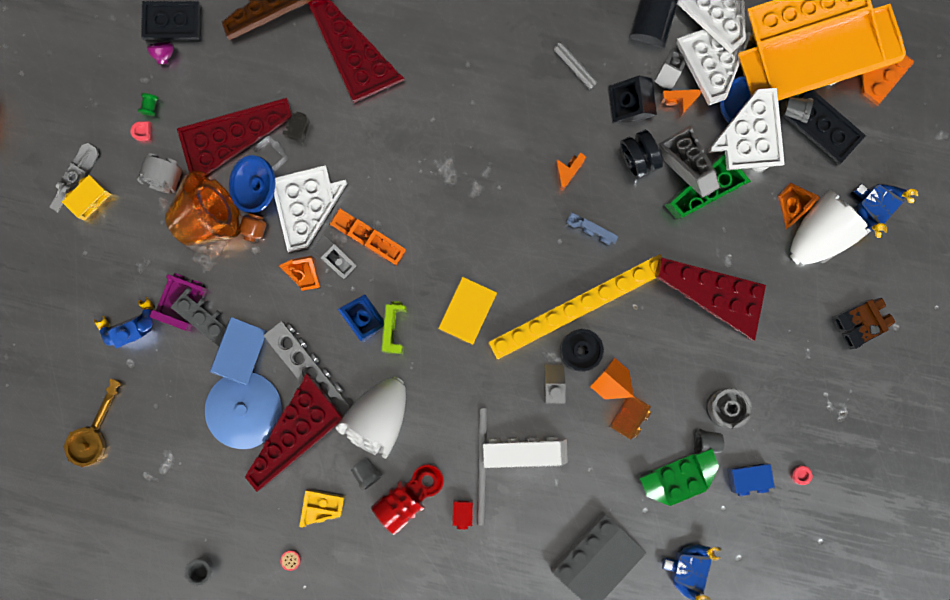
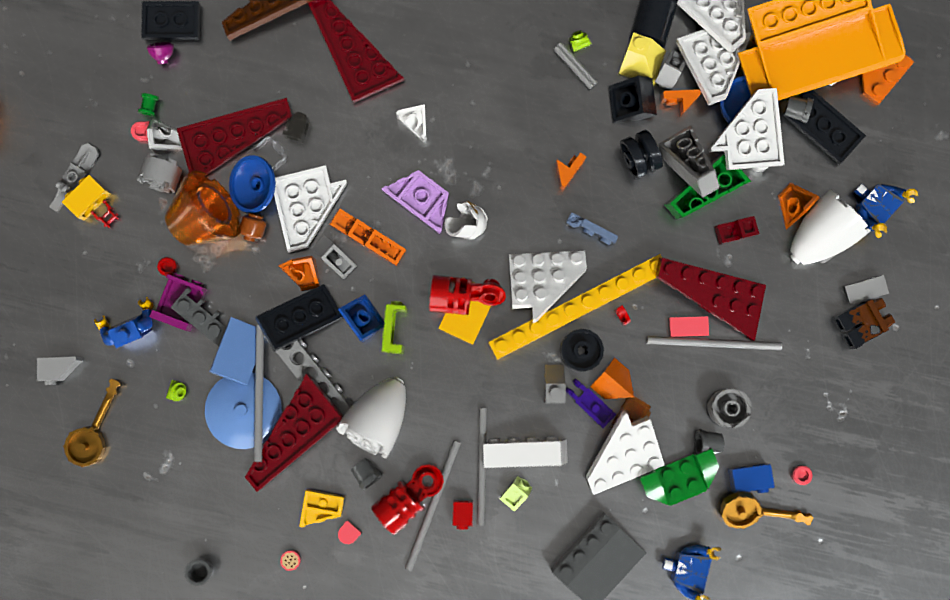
none -> light grey slope [37,356,83,385]
none -> red piece [90,200,119,228]
none -> white slope [147,118,183,154]
none -> red tile [157,257,178,276]
none -> lime plate [166,380,186,401]
none -> light grey piece [254,325,264,462]
none -> black plate [255,284,343,352]
none -> coral tile [338,520,362,544]
none -> lavender wing [382,170,449,234]
none -> white slope [396,104,427,143]
none -> light grey piece [405,440,461,571]
none -> red cylinder [429,275,506,315]
none -> white helmet [445,201,488,240]
none -> yellowish green bracket [500,476,532,512]
none -> white wing [509,251,587,323]
none -> dark purple hinge [566,378,617,429]
none -> lime plate [569,30,591,52]
none -> white wing [586,410,665,495]
none -> red tile [614,305,631,326]
none -> light yellow slope [619,33,666,86]
none -> light grey piece [647,336,782,350]
none -> coral tile [669,316,709,337]
none -> dark red slope [714,216,759,245]
none -> pearl gold piece [720,491,813,529]
none -> light grey slope [845,275,889,305]

